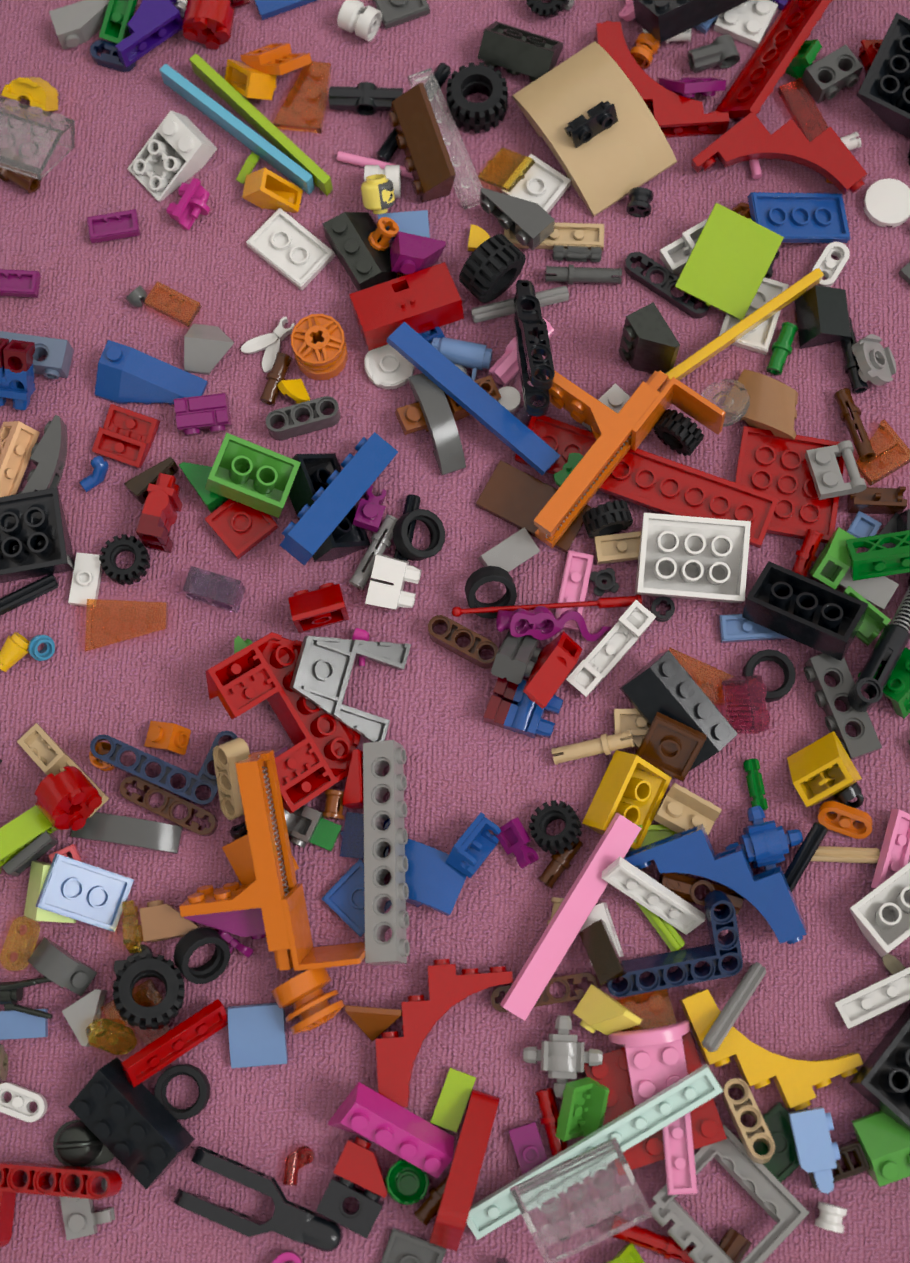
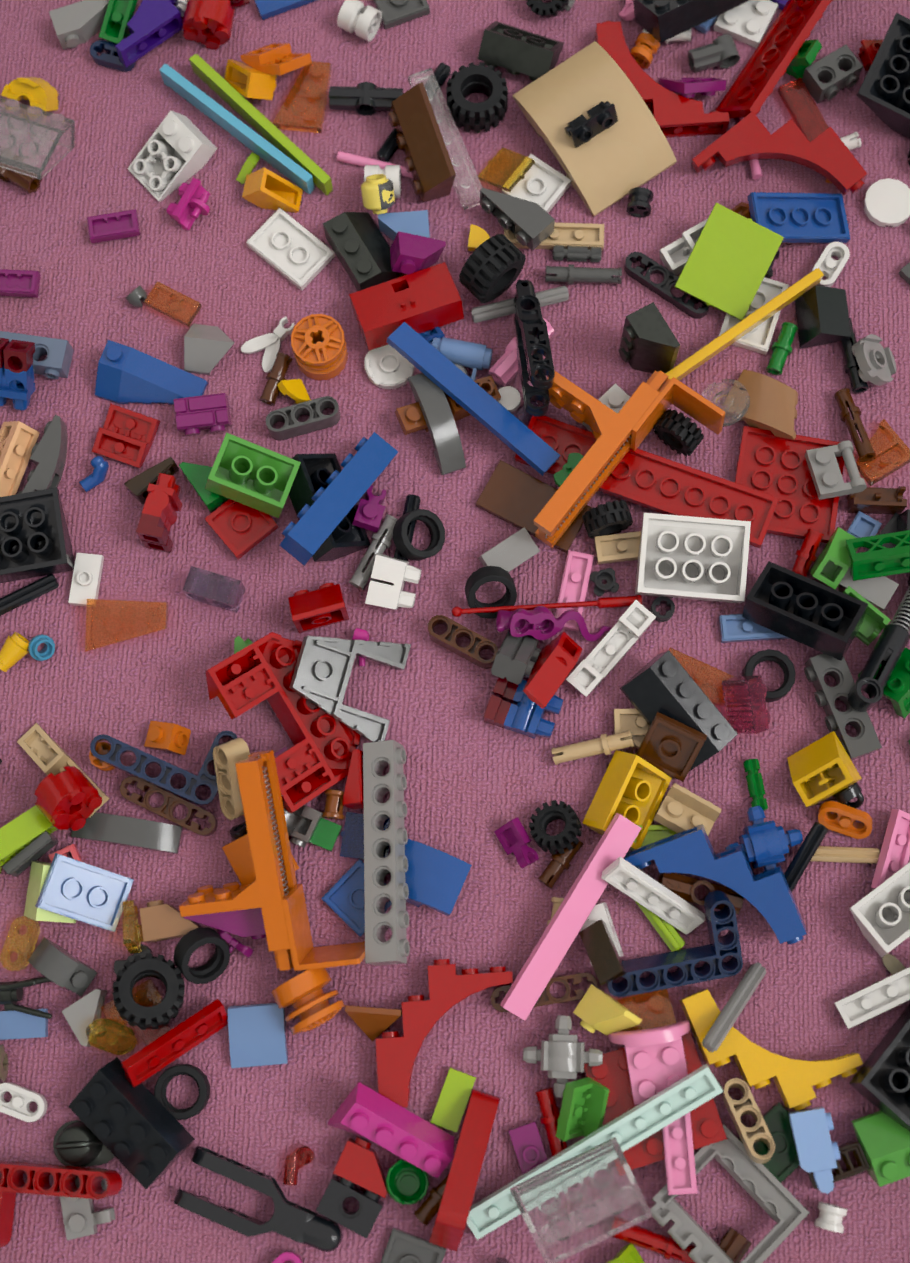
black tyre [99,534,150,585] -> none
orange bush [368,217,399,251] -> none
blue hinge [446,812,501,879] -> none

